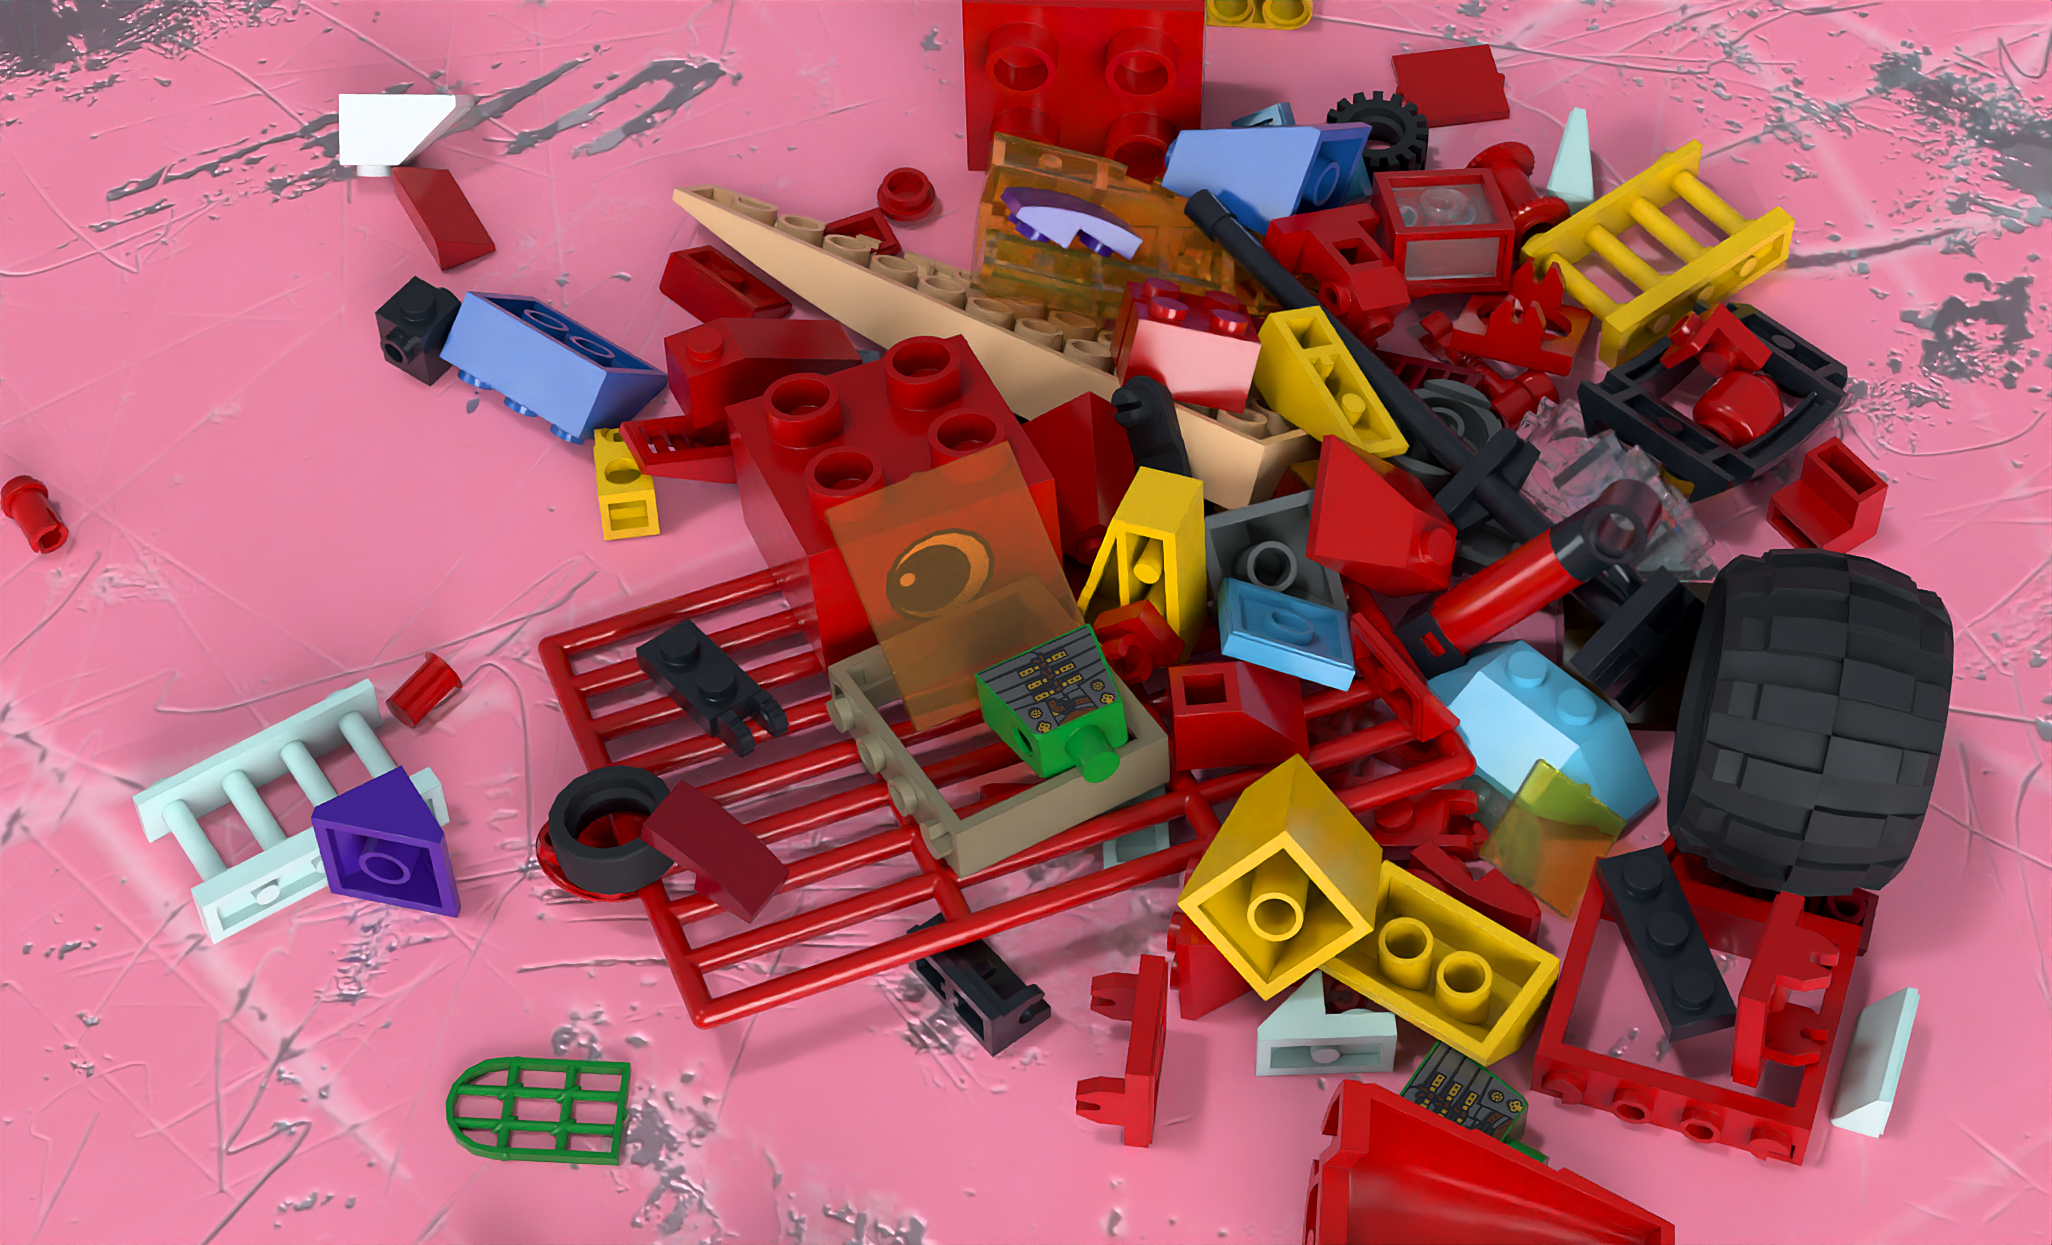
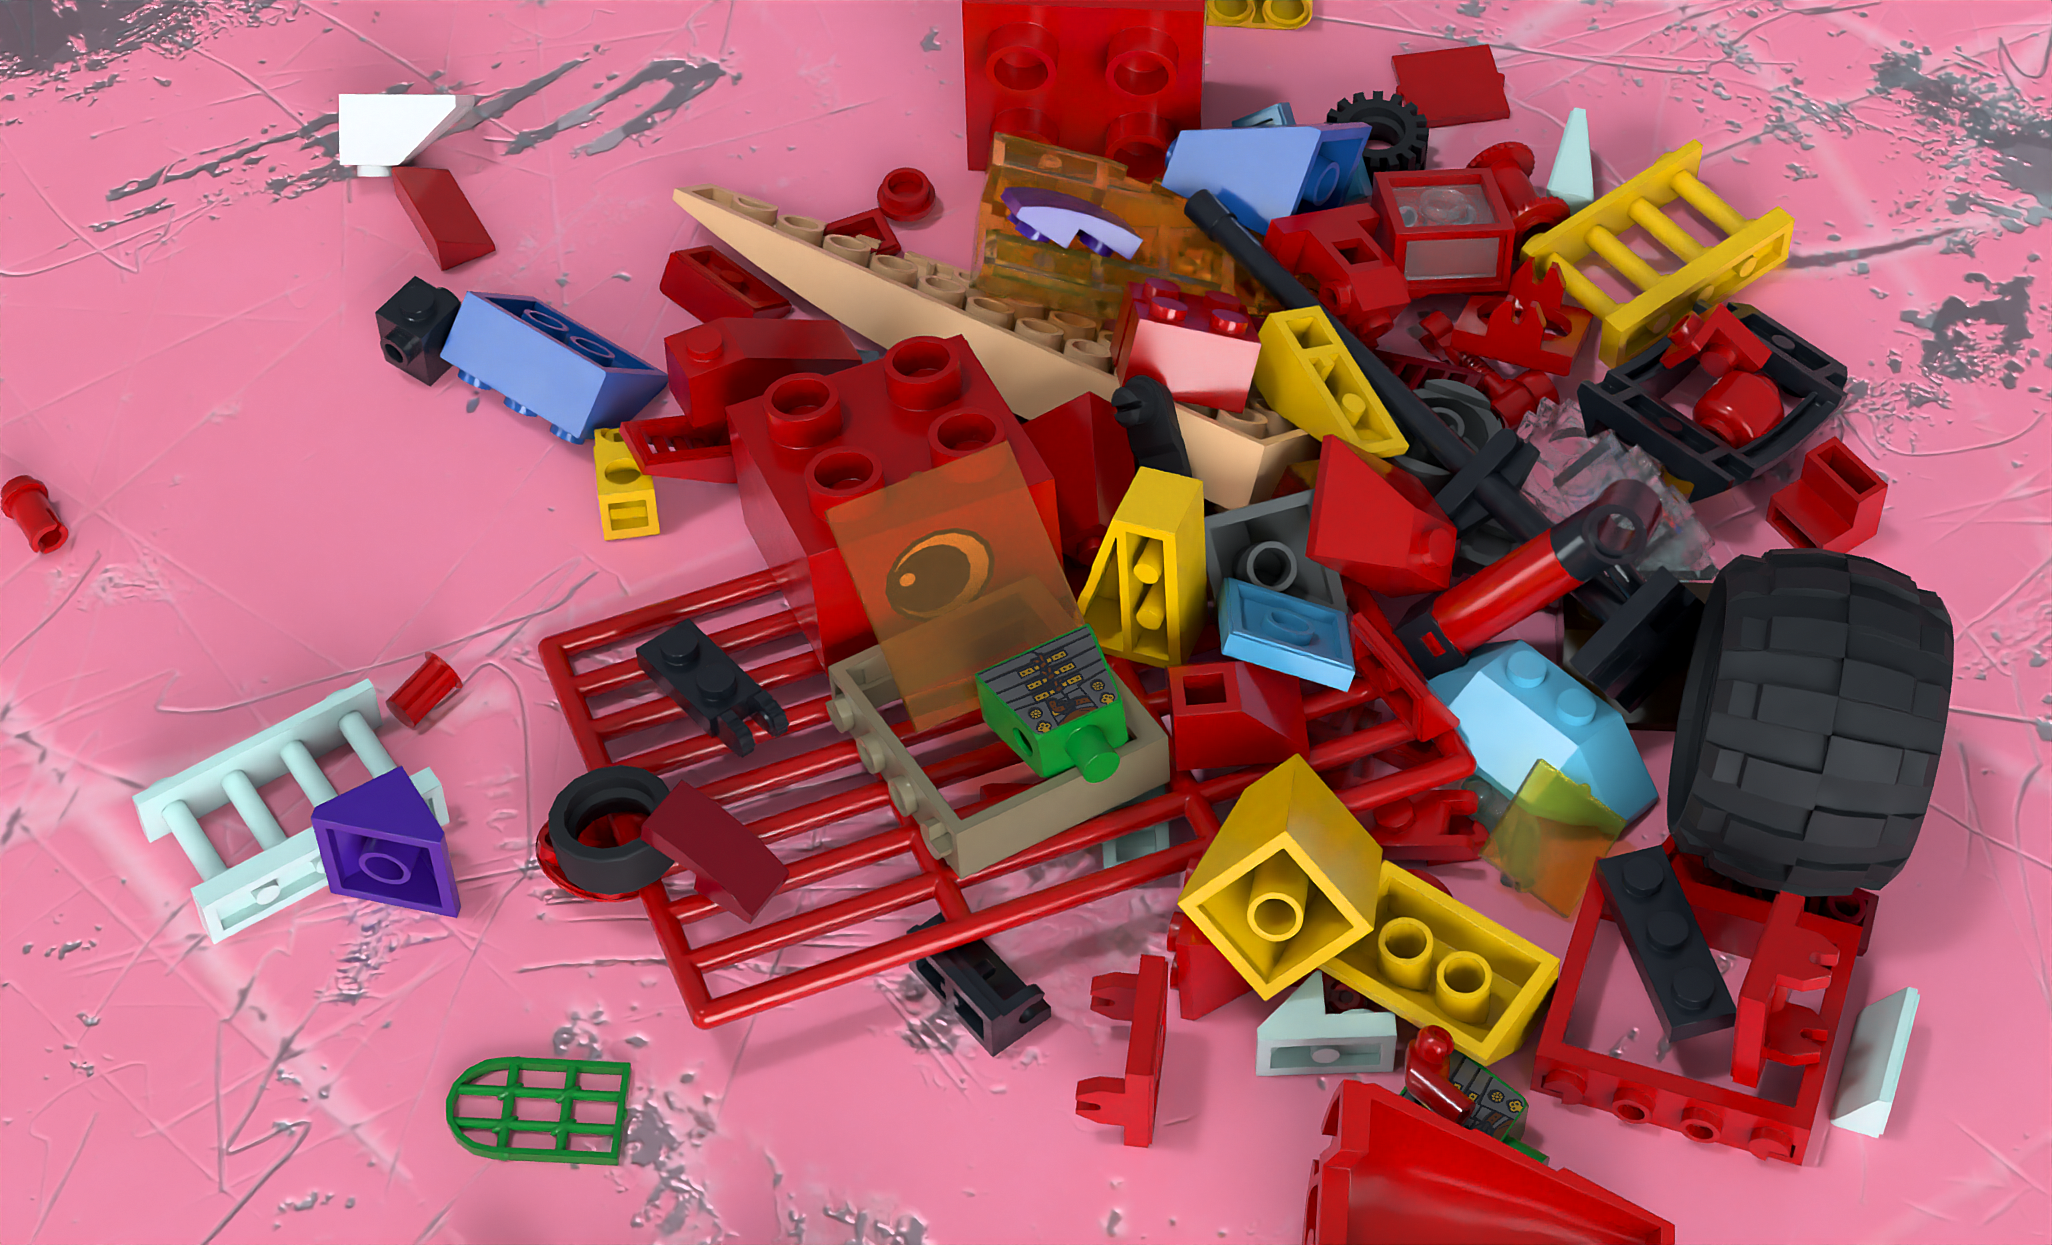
red tile [1092,599,1186,686] -> none
red slope [1408,838,1542,945] -> none
none -> red arm [1405,1025,1476,1126]

